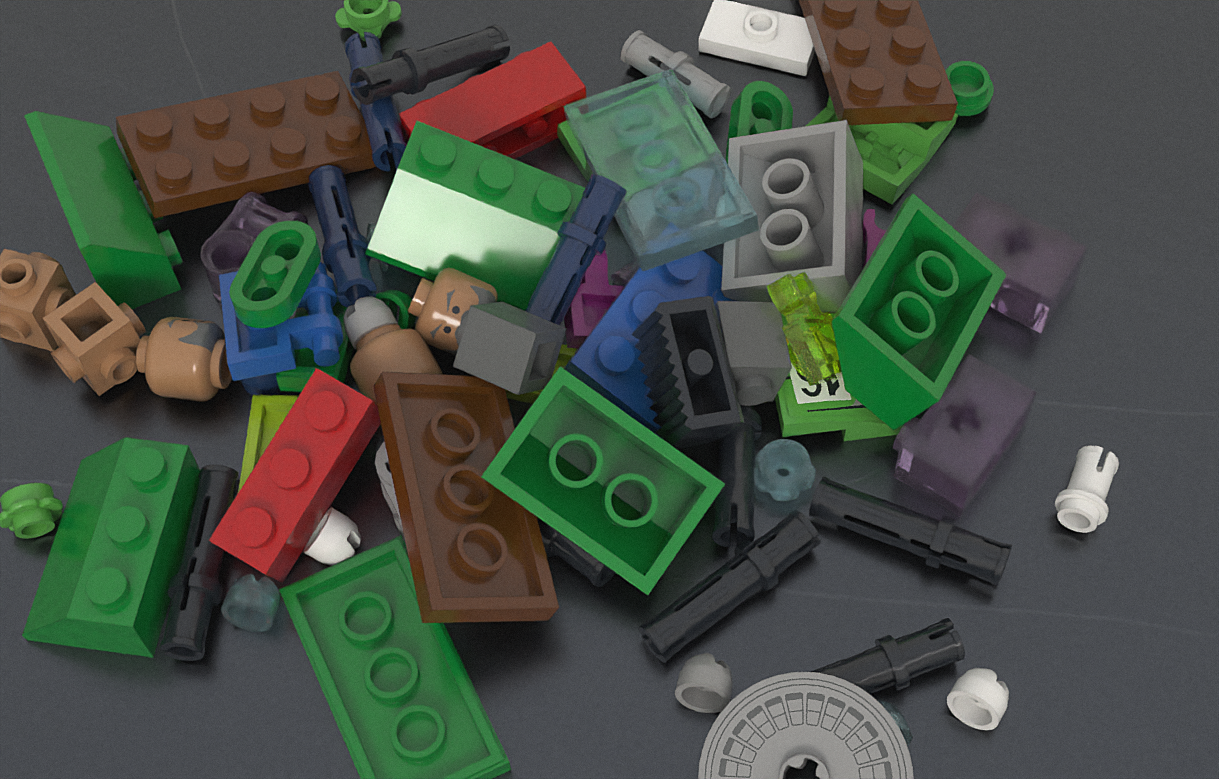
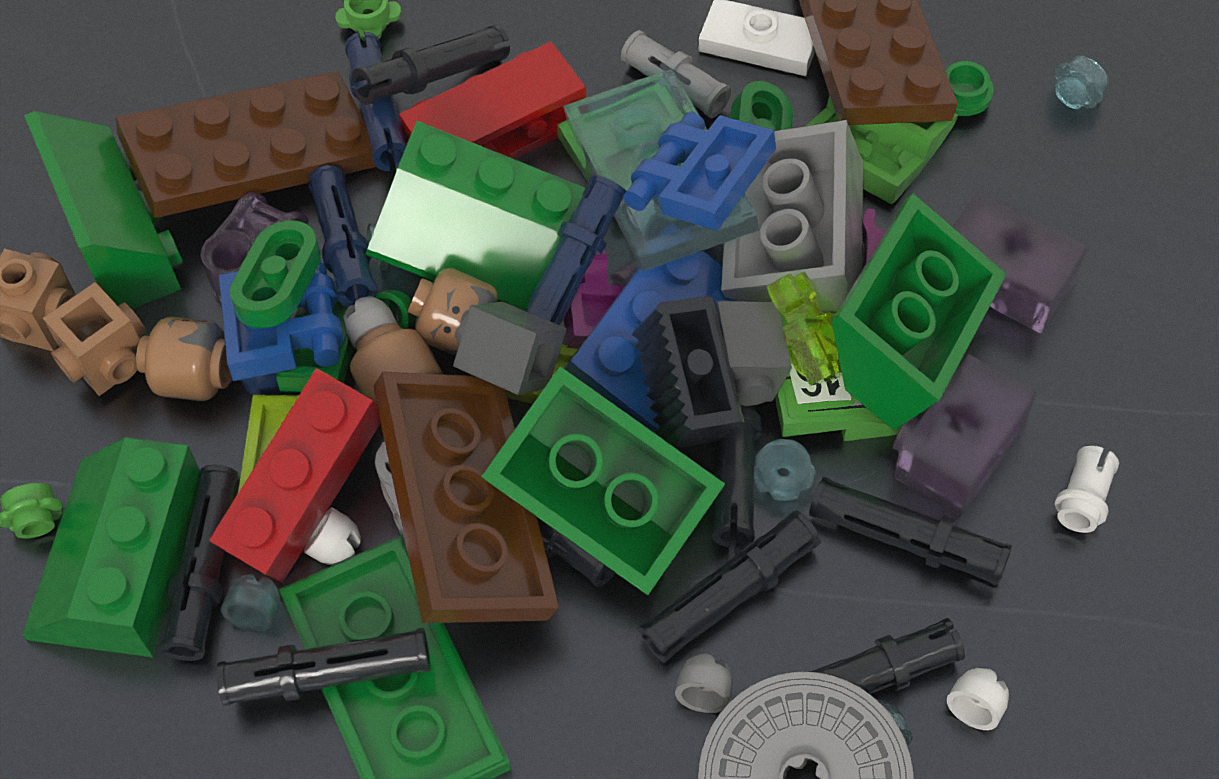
none -> black pin [216,628,431,706]
none -> blue plate [624,112,776,231]
none -> clear light blue plate [1054,55,1109,109]

